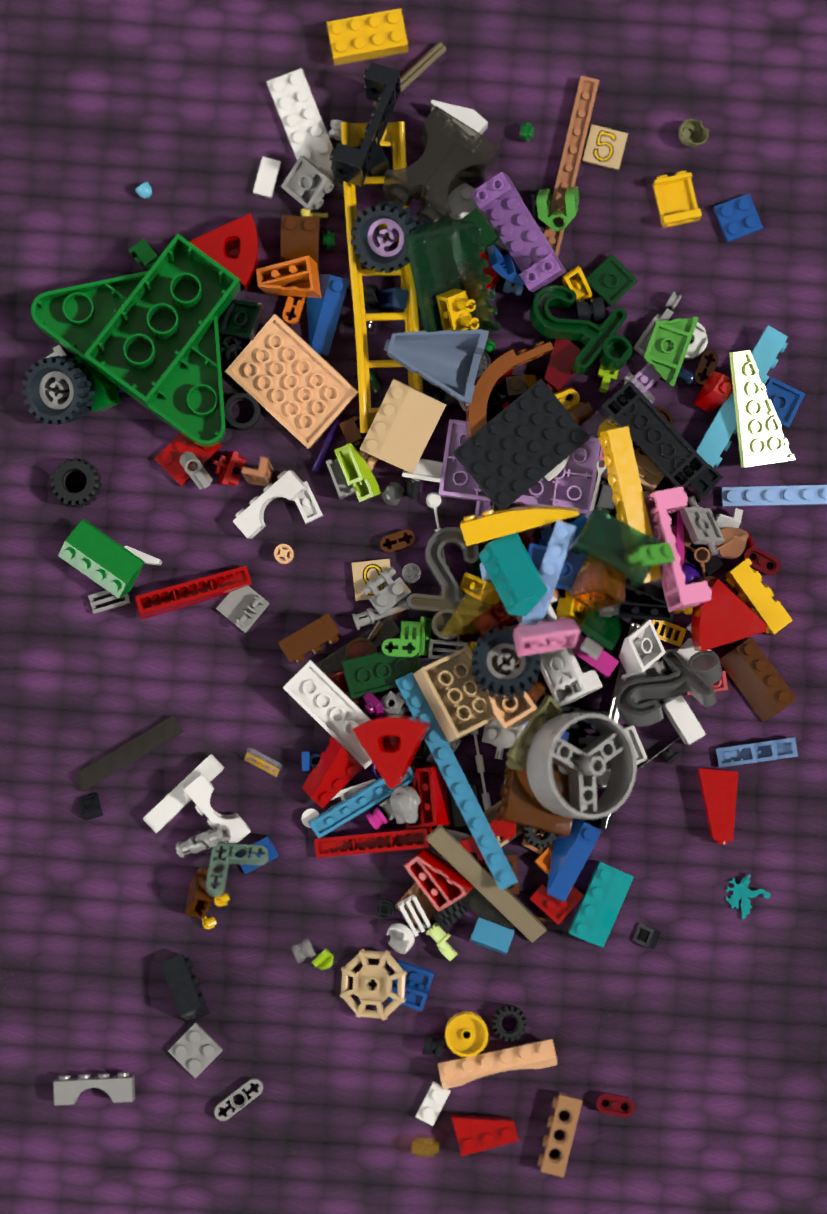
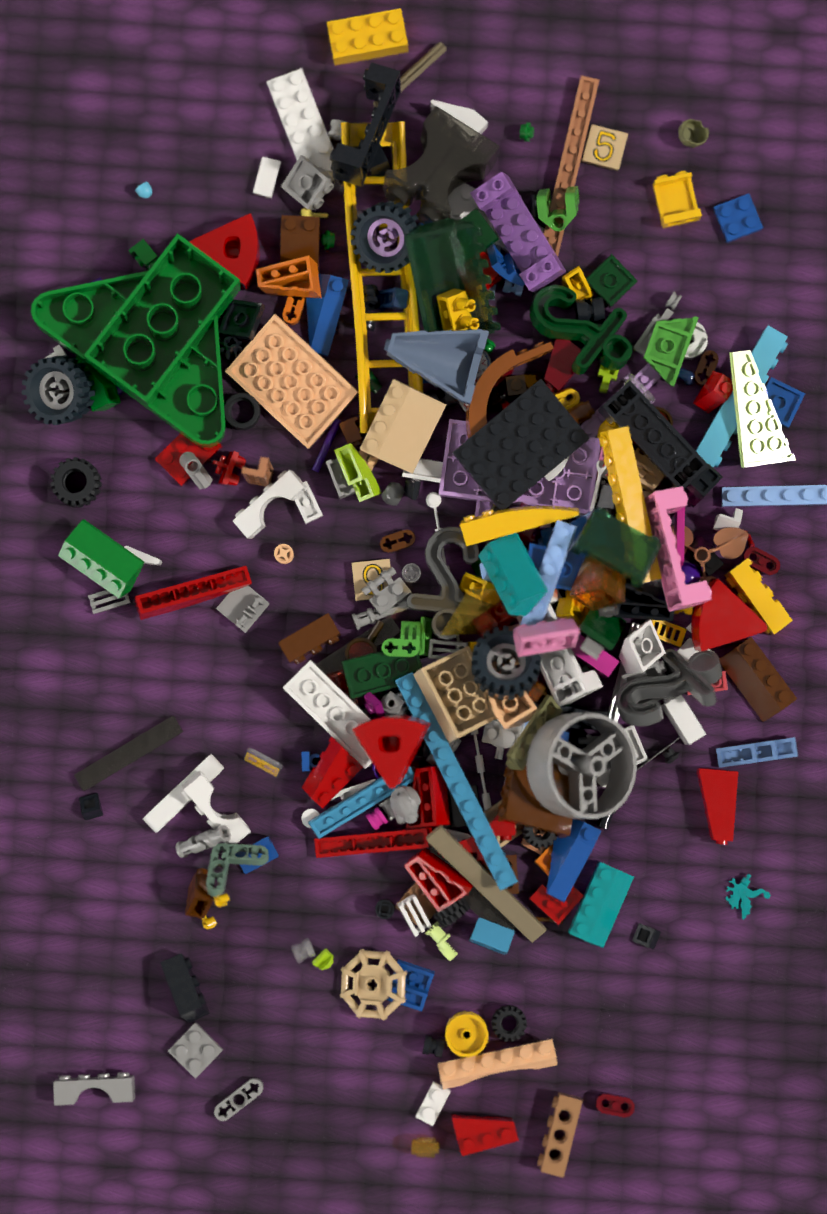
white hair [386,923,415,954] -> none
bright green hinge [628,542,675,567] -> none
light grey plate [679,496,725,556] -> none

